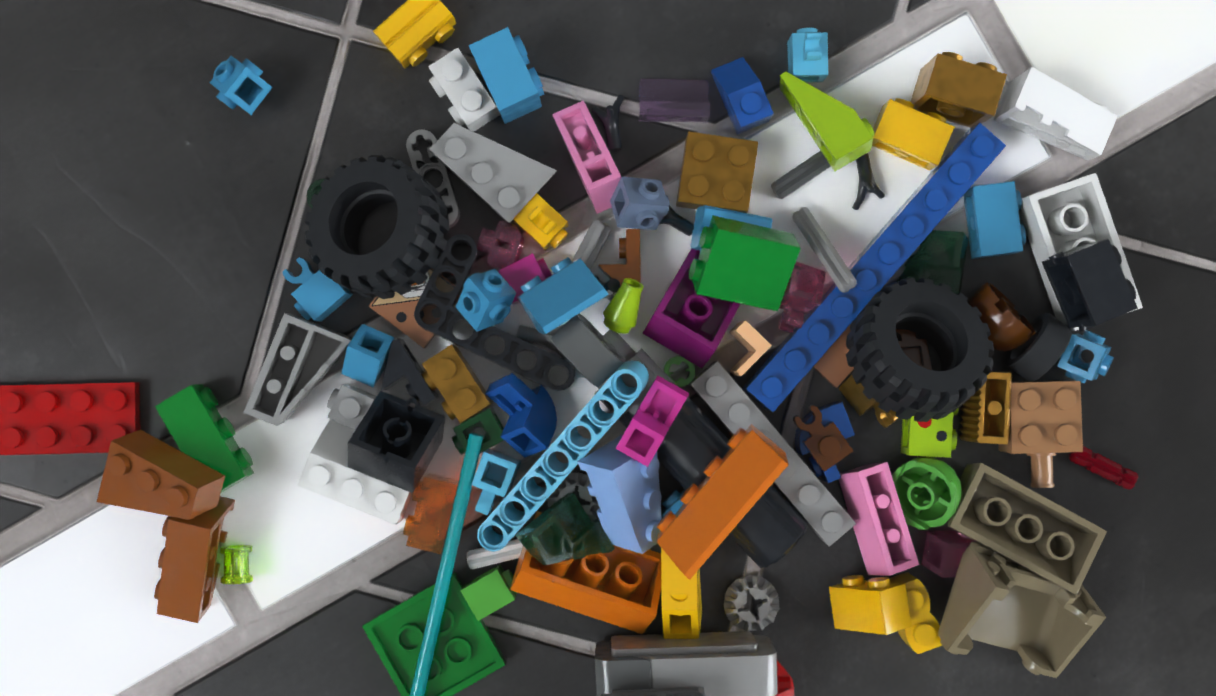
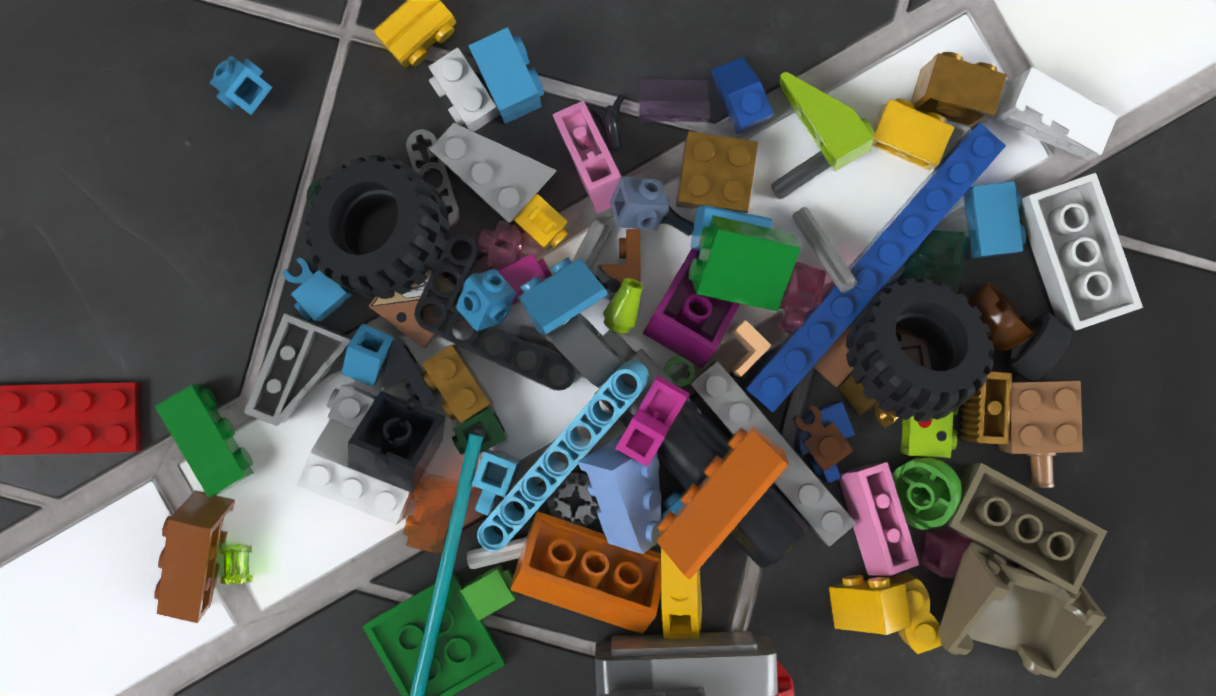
dark orange wedge [97,430,225,520] -> none
blue brick [485,373,557,458] -> none
clear green slope [516,493,615,565] -> none
light grey gear [724,575,780,631] -> none
medium azure brick [787,28,829,83] -> none
black bar [852,153,885,210] -> none
black brick [1042,239,1138,332] -> none
dark azure brick [1057,330,1114,383] -> none
dark red axle [1069,446,1139,489] -> none

